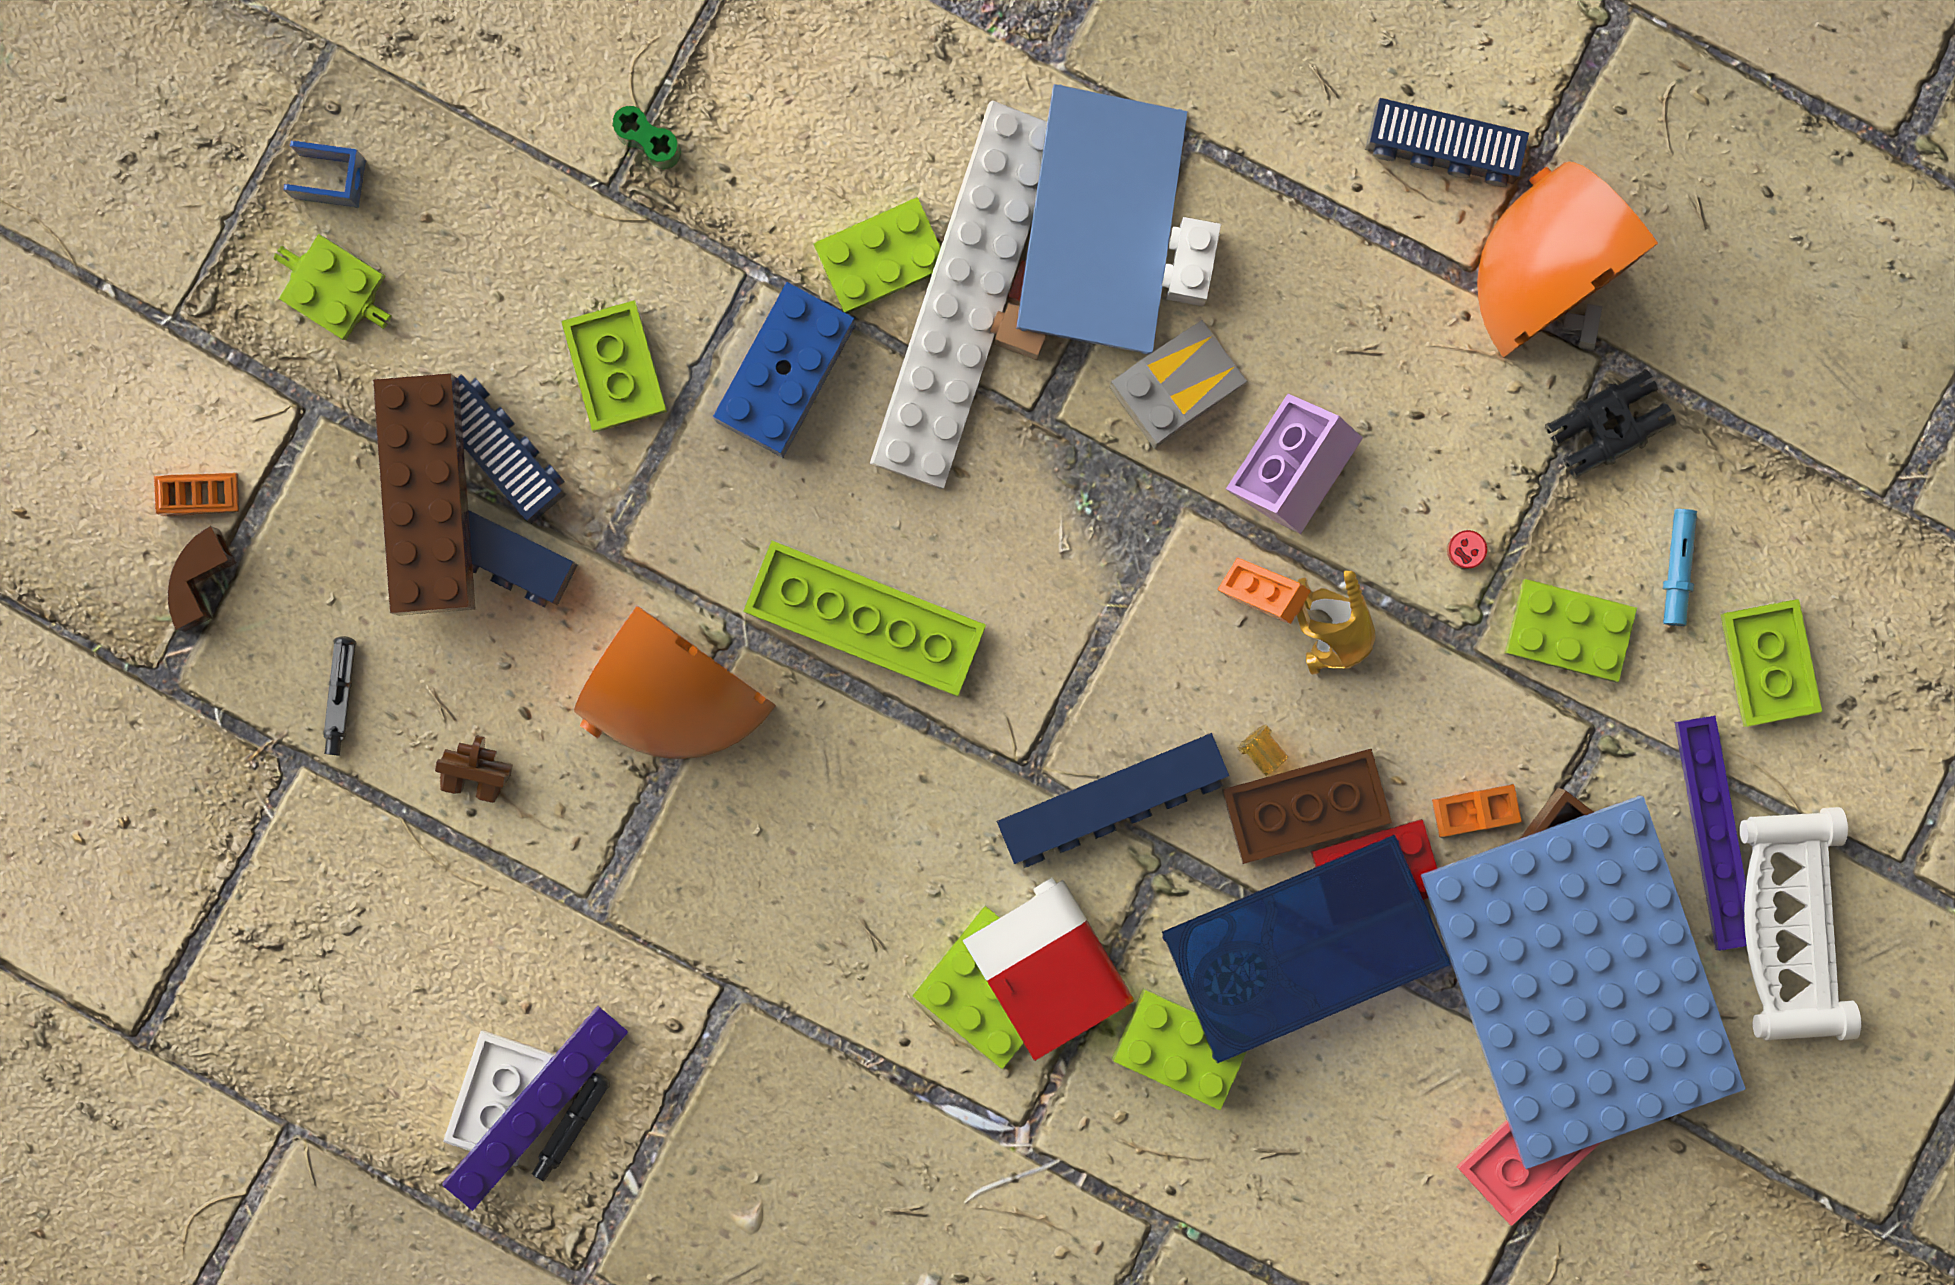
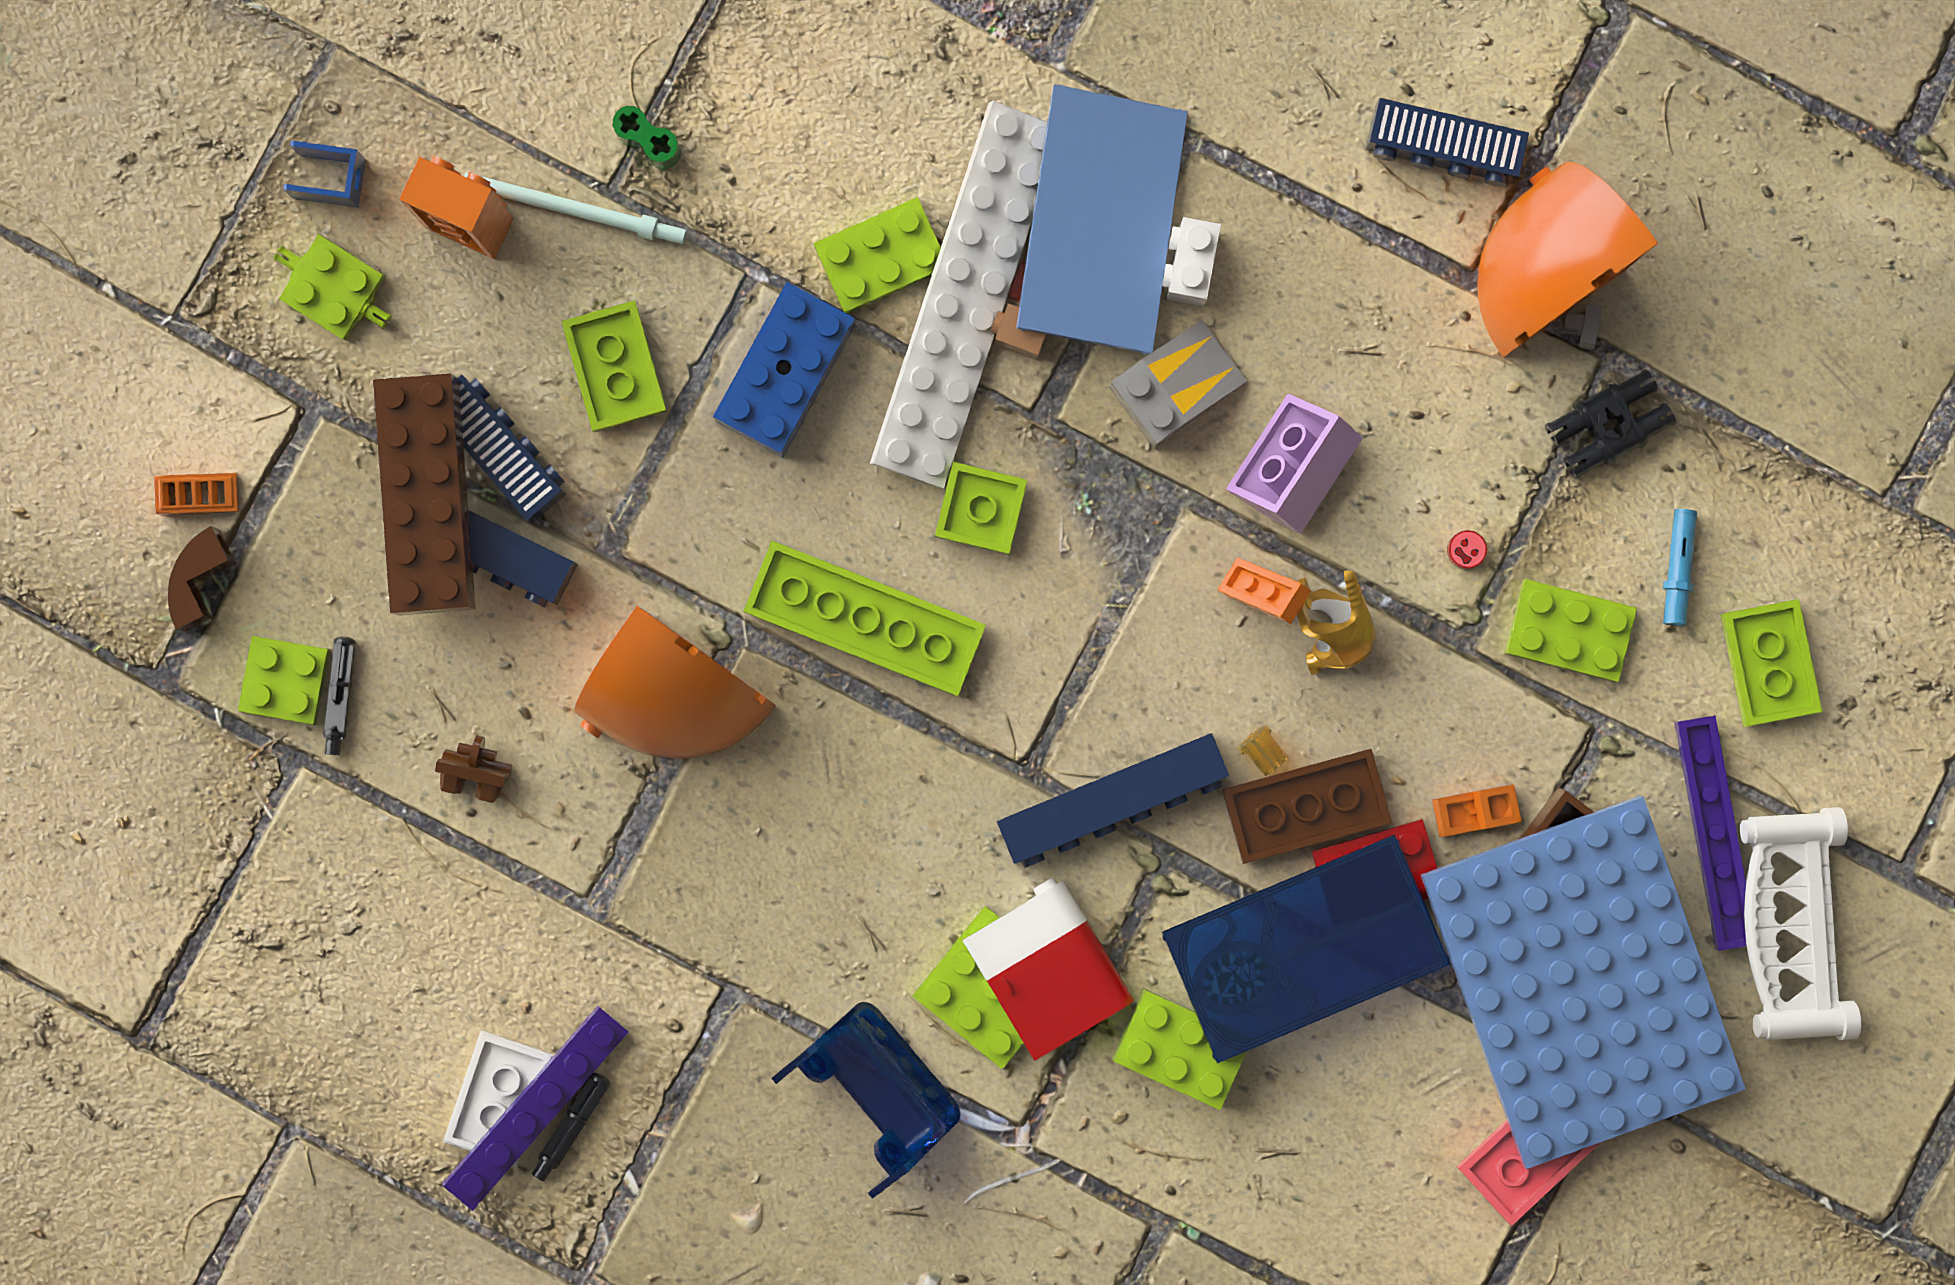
none -> lime plate [238,636,330,725]
none -> orange brick [399,156,514,260]
none -> light aqua bar [464,173,687,244]
none -> clear blue windscreen [771,1002,961,1199]
none -> lime plate [935,462,1027,555]

